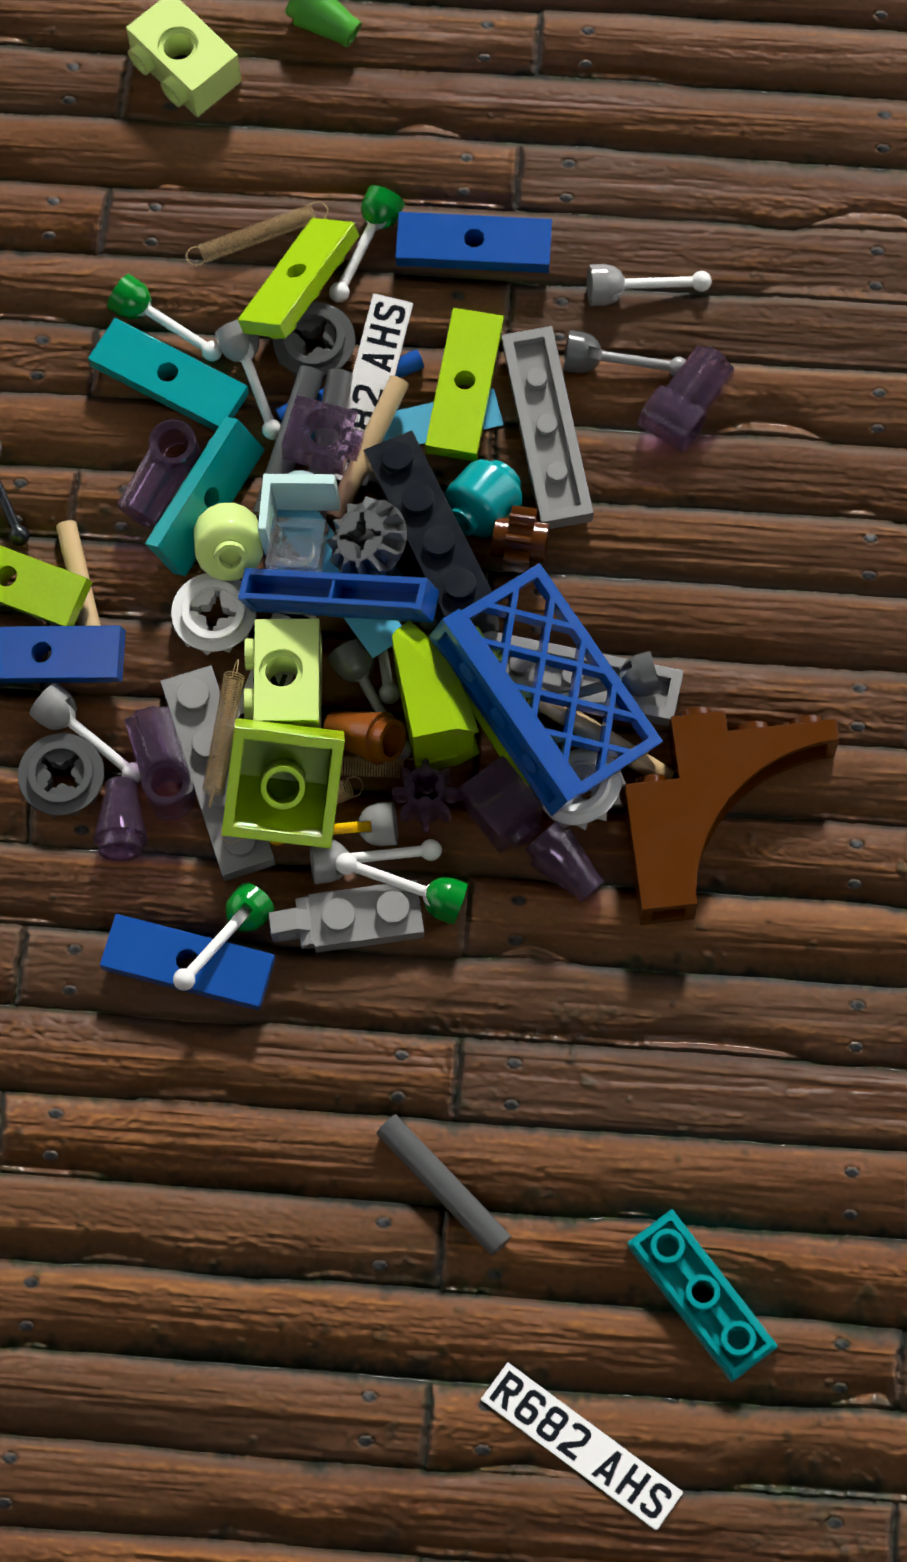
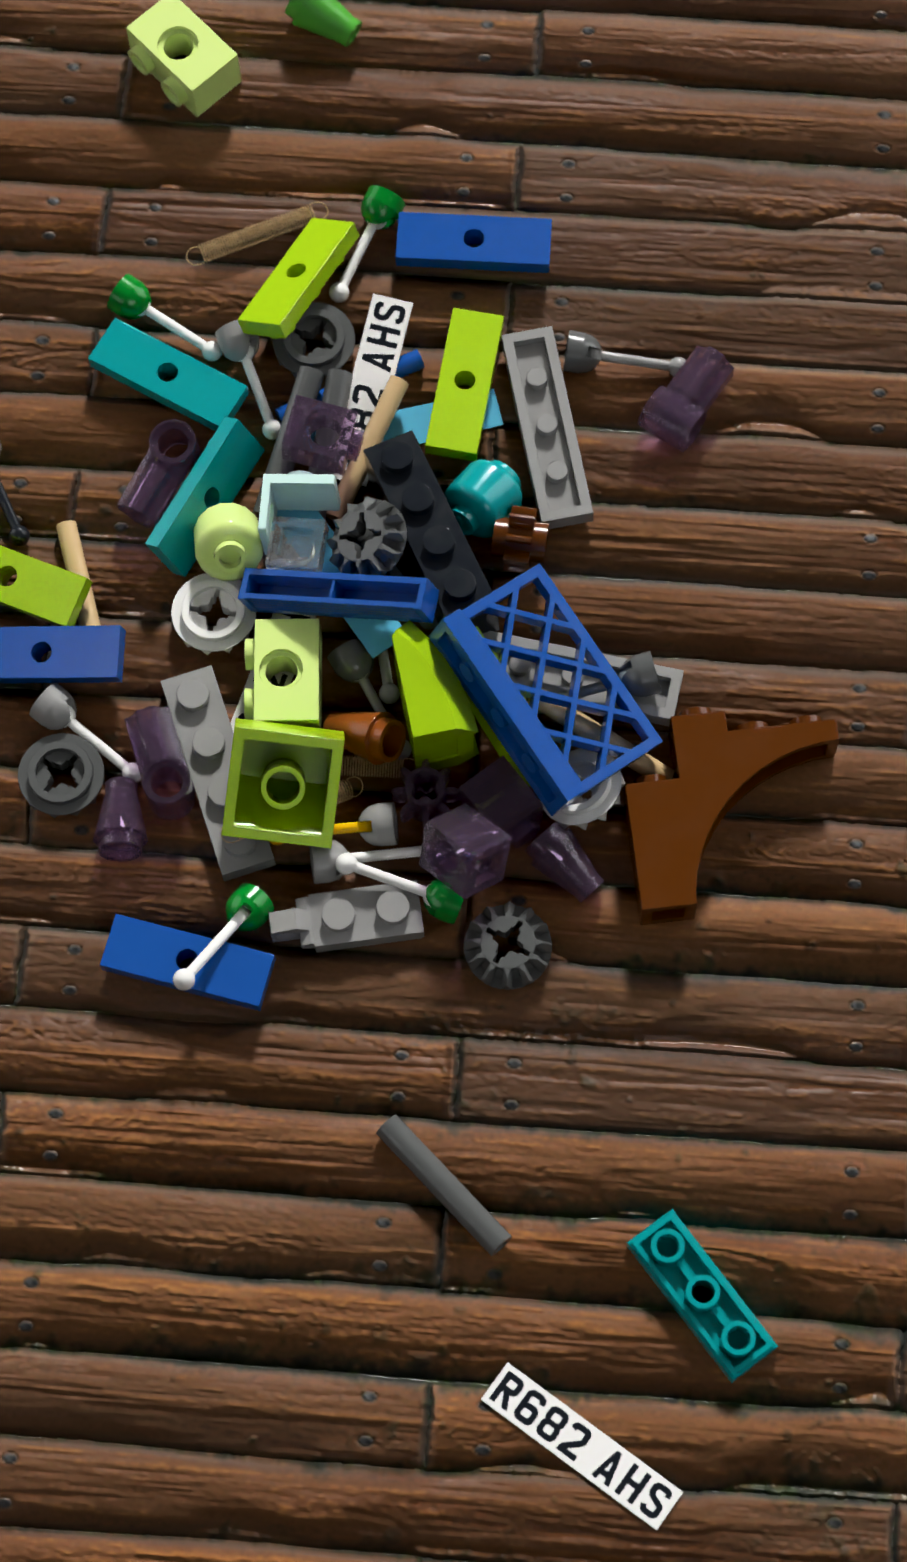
tan piece [202,659,245,808] -> none
hinge [587,264,712,306] -> none
none -> clear purple brick [419,803,512,899]
none -> dark grey gear [464,901,552,990]

